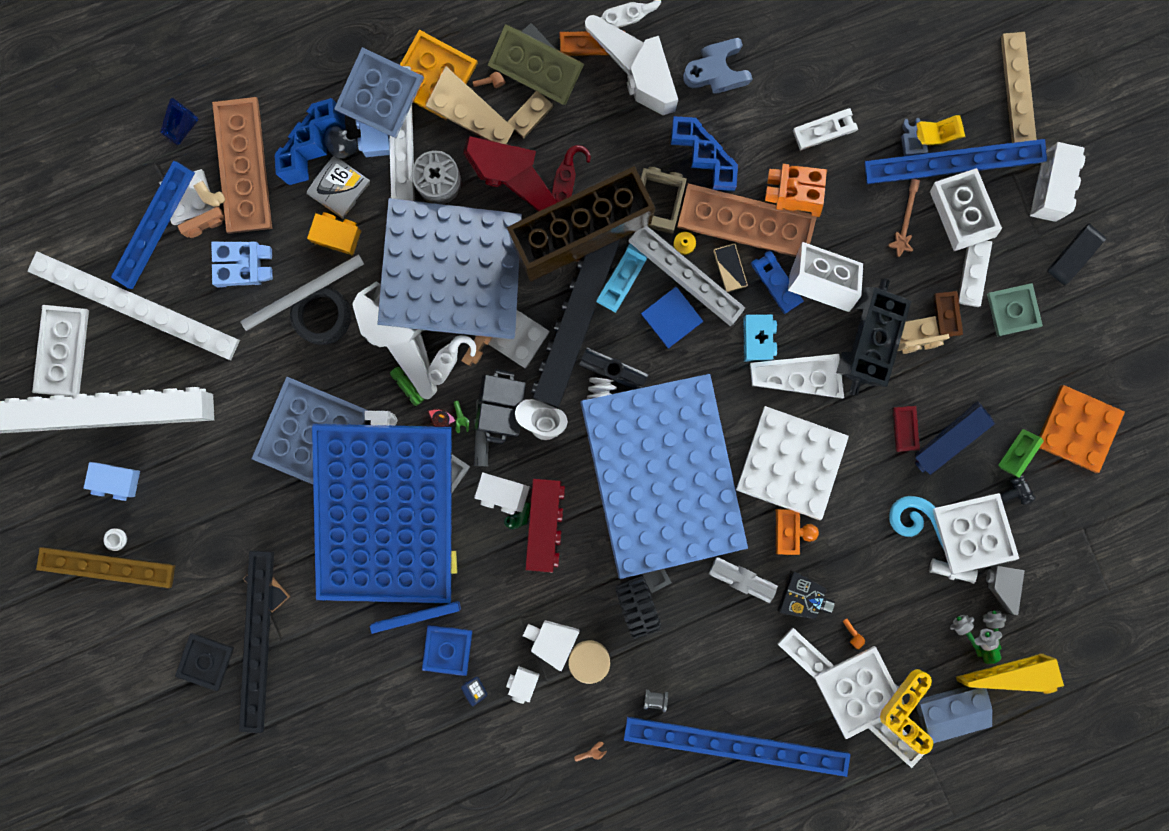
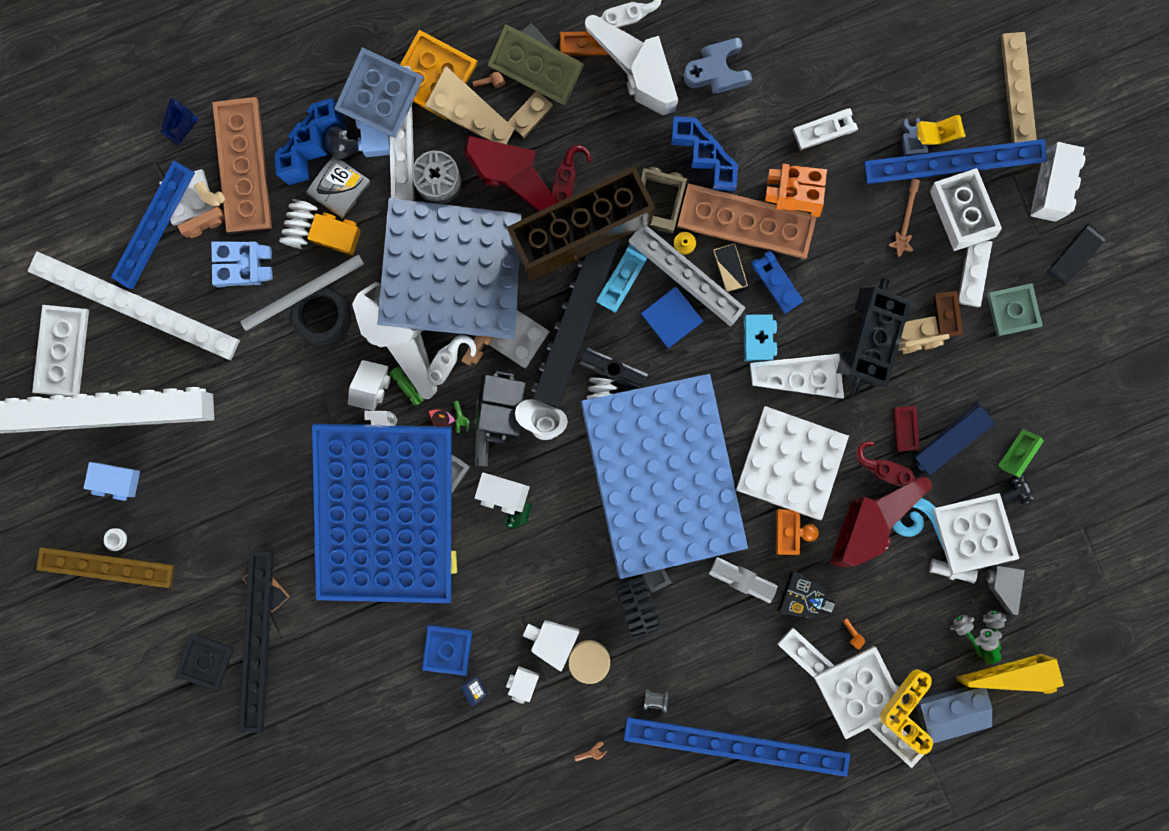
sand blue plate [252,377,369,484] -> none
blue tile [370,601,461,634] -> none
dark red brick [526,479,565,573] -> none
white slope [788,242,863,312] -> none
orange plate [1039,385,1125,473] -> none
none -> white piece [279,199,318,249]
none -> white brick [348,360,390,411]
none -> dark red slope [829,441,932,568]

